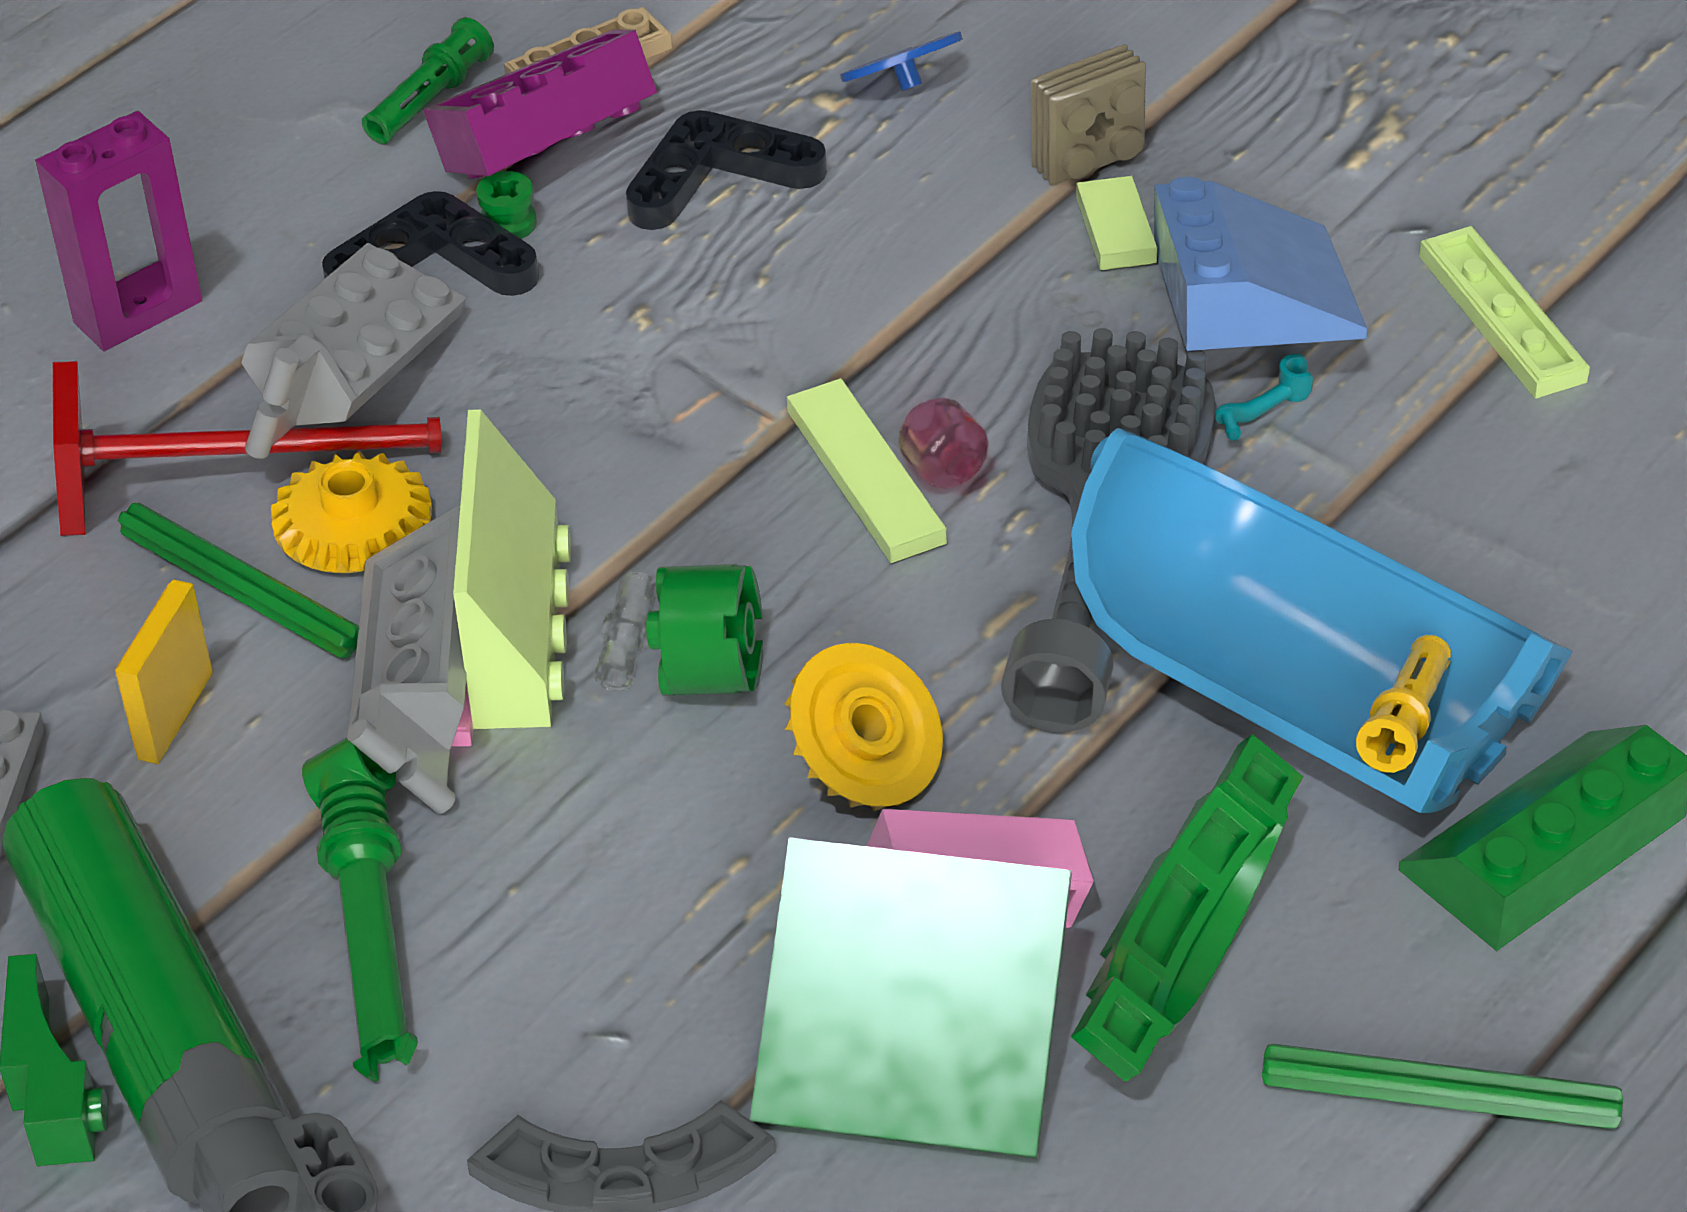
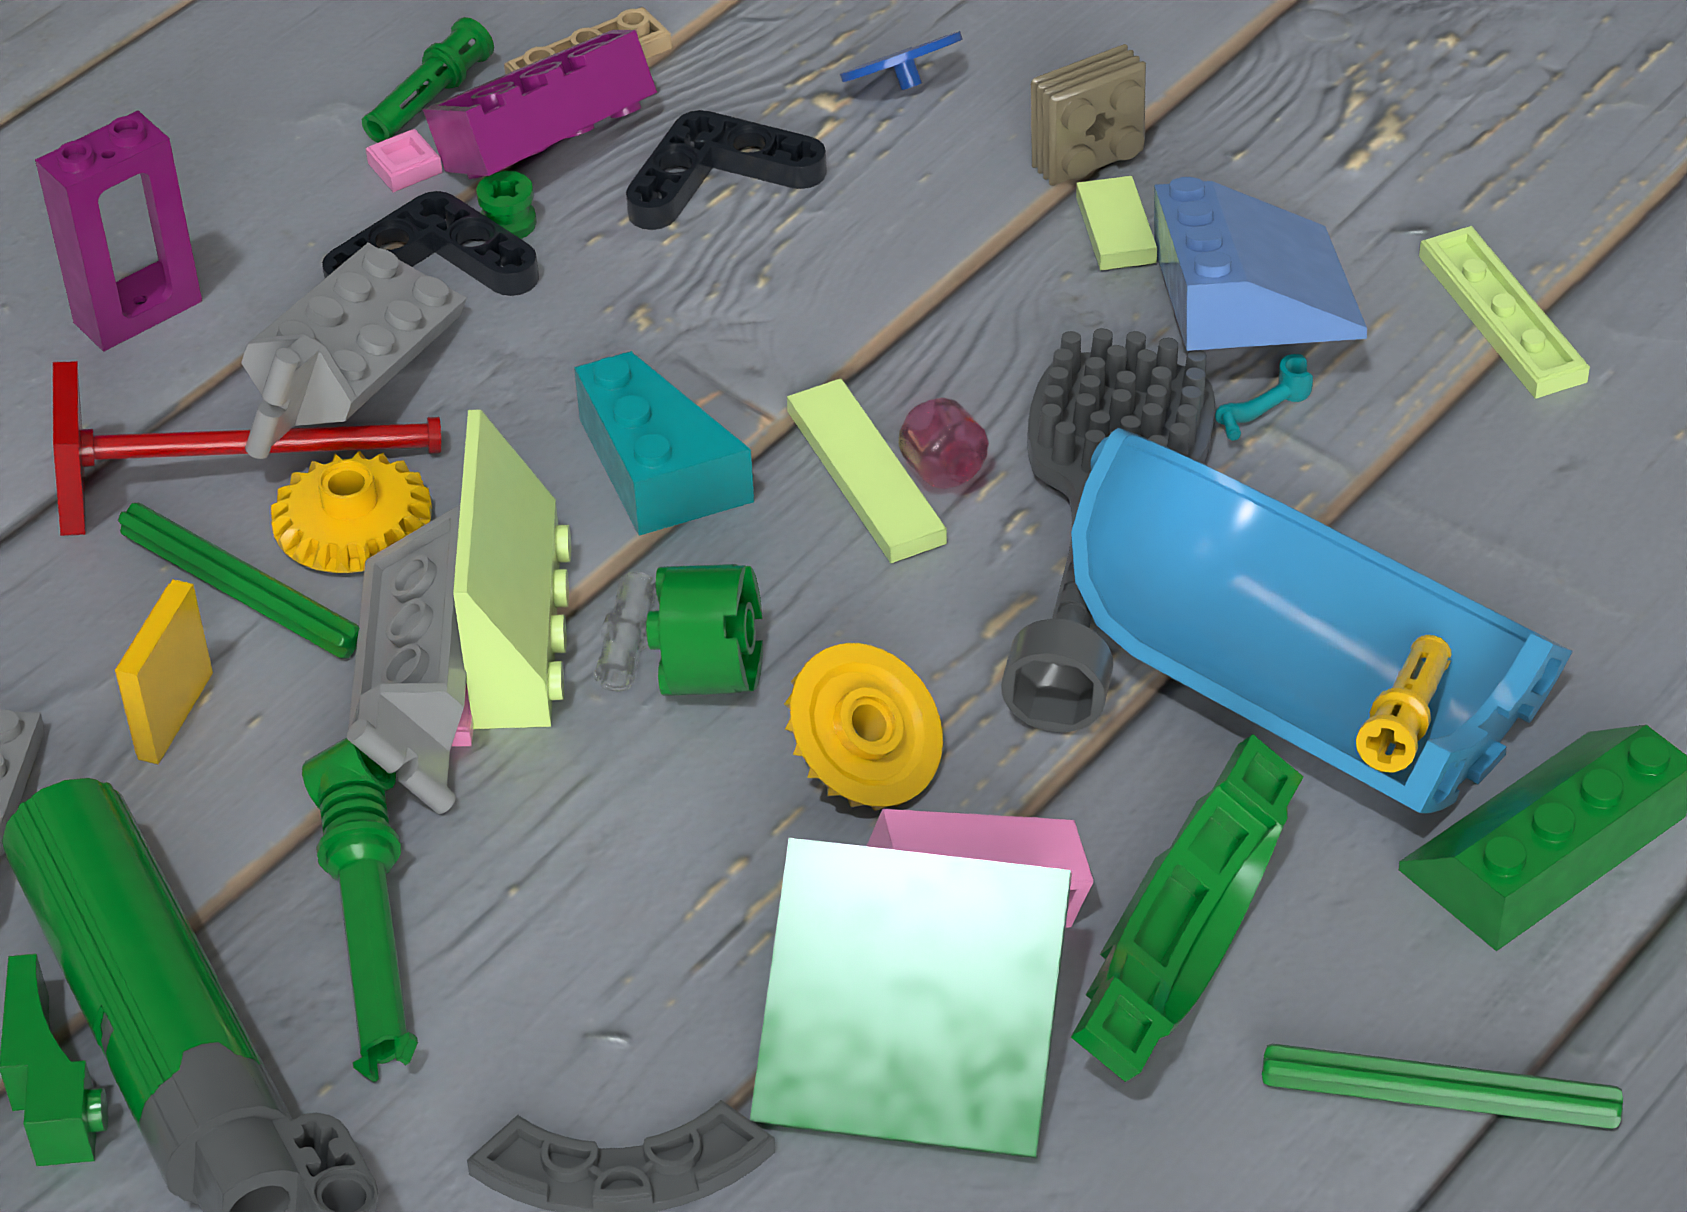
none -> bright pink tile [366,129,443,192]
none -> teal wedge [574,351,754,536]

